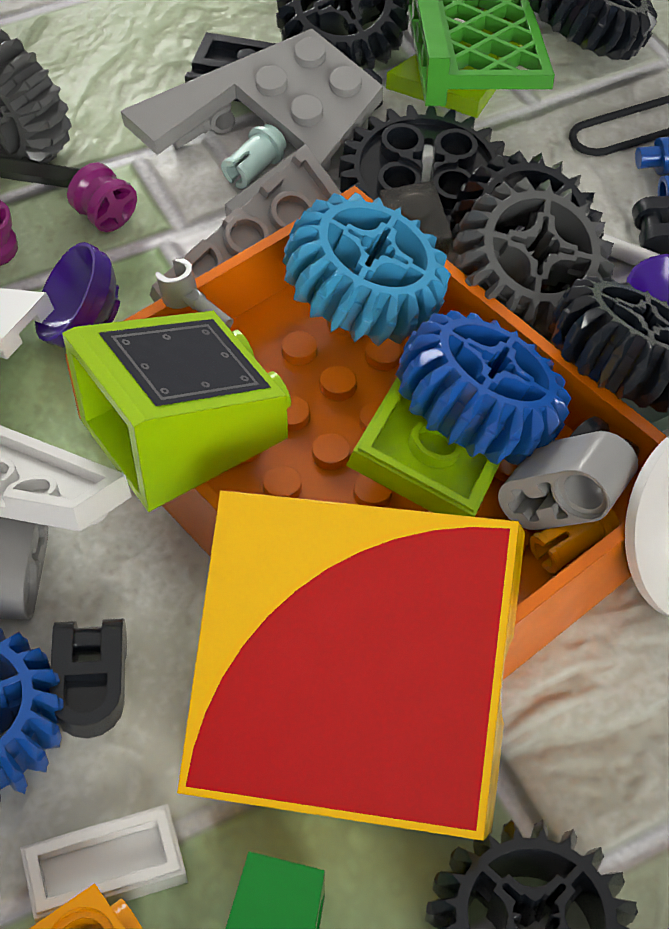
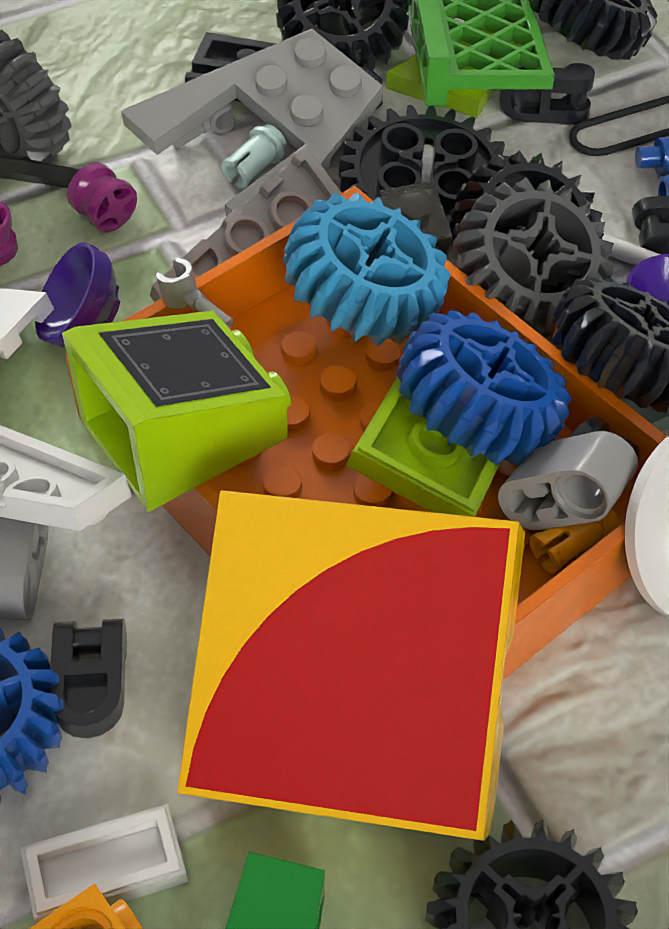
none -> black plate [499,63,595,124]

